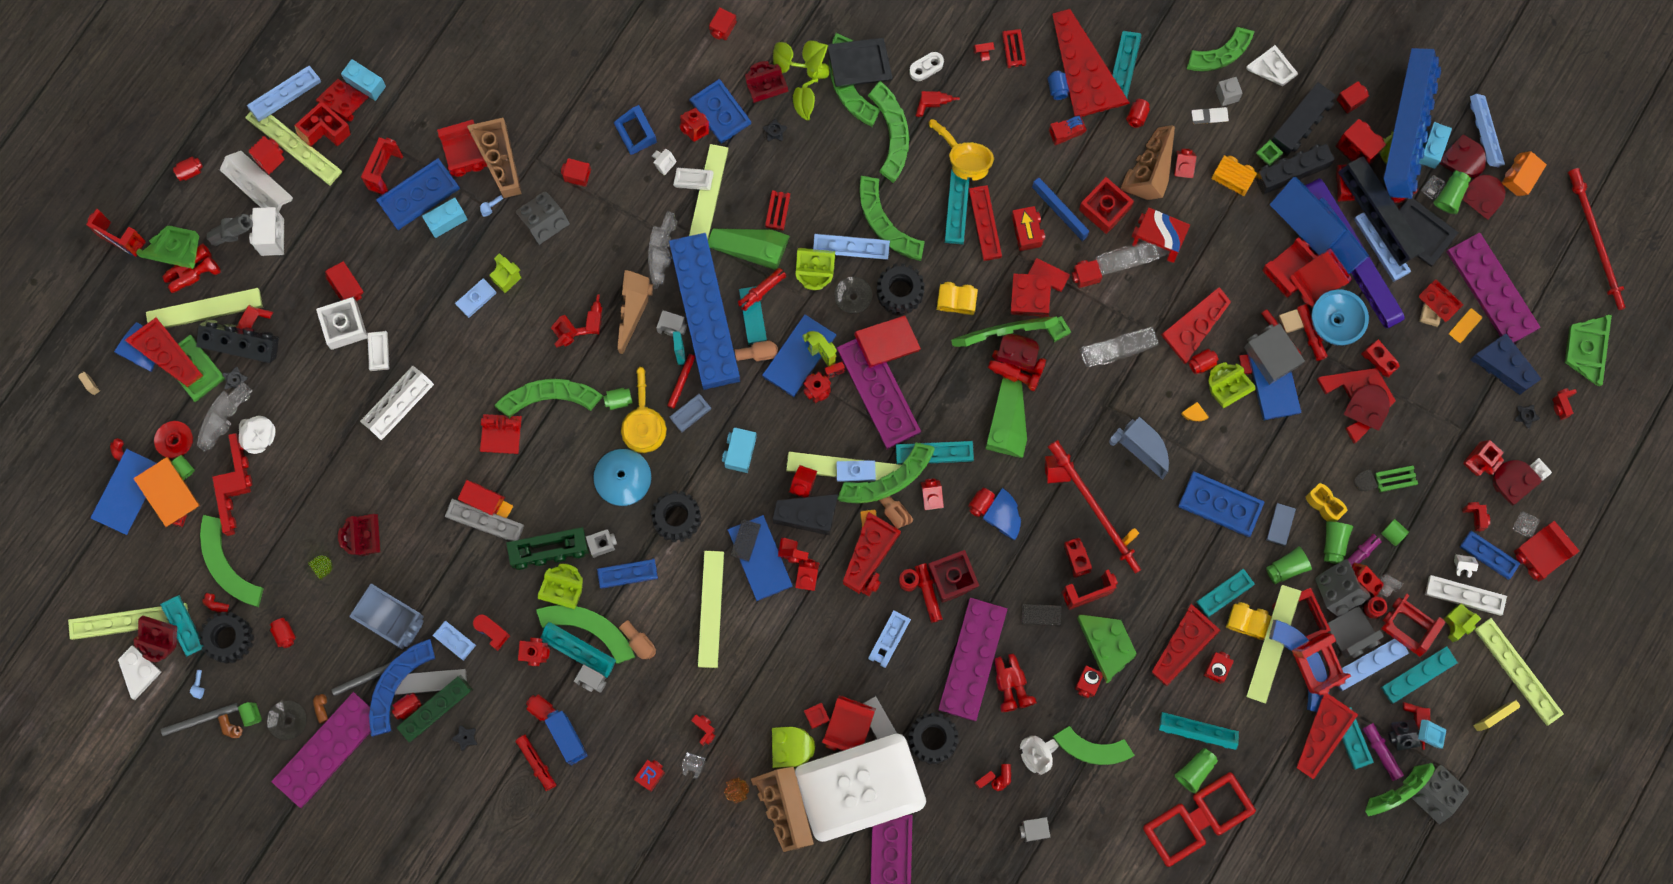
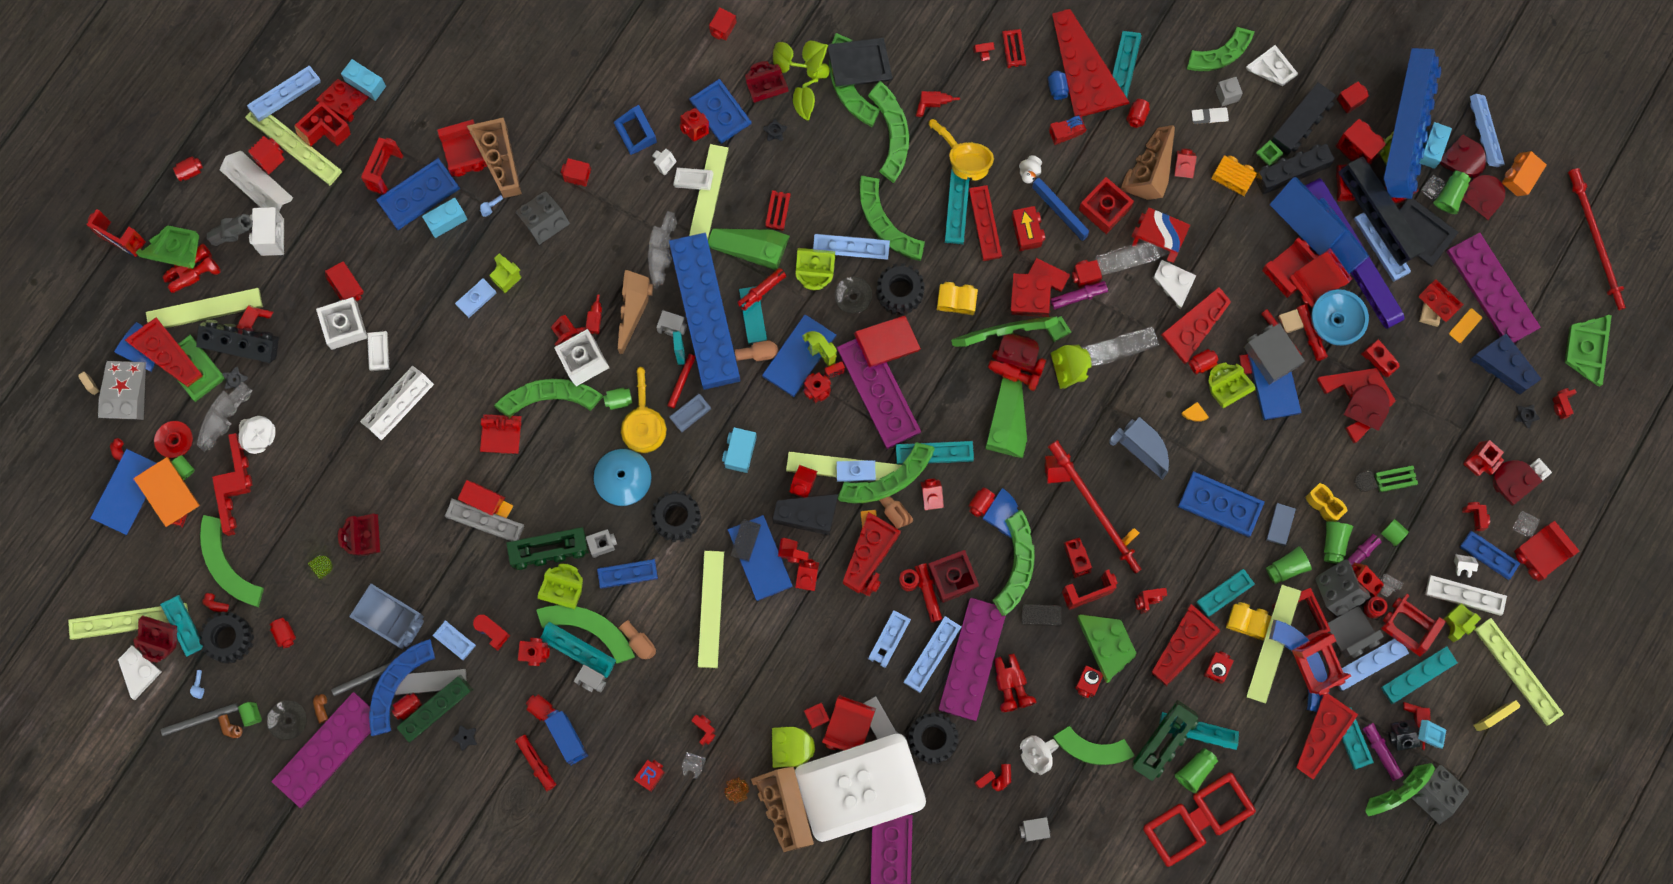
white plate [909,52,944,81] -> none
none -> light grey slope [98,361,146,420]
none -> white brick [554,329,609,386]
none -> light blue plate [904,616,962,693]
none -> bright green tile [993,510,1034,616]
none -> white animal [1019,155,1042,183]
none -> magenta pin [1051,281,1108,310]
none -> lime slope [1051,345,1091,389]
none -> dark green brick [1132,700,1199,781]
none -> red bracket [1135,588,1167,614]
none -> white wing [1153,260,1196,309]

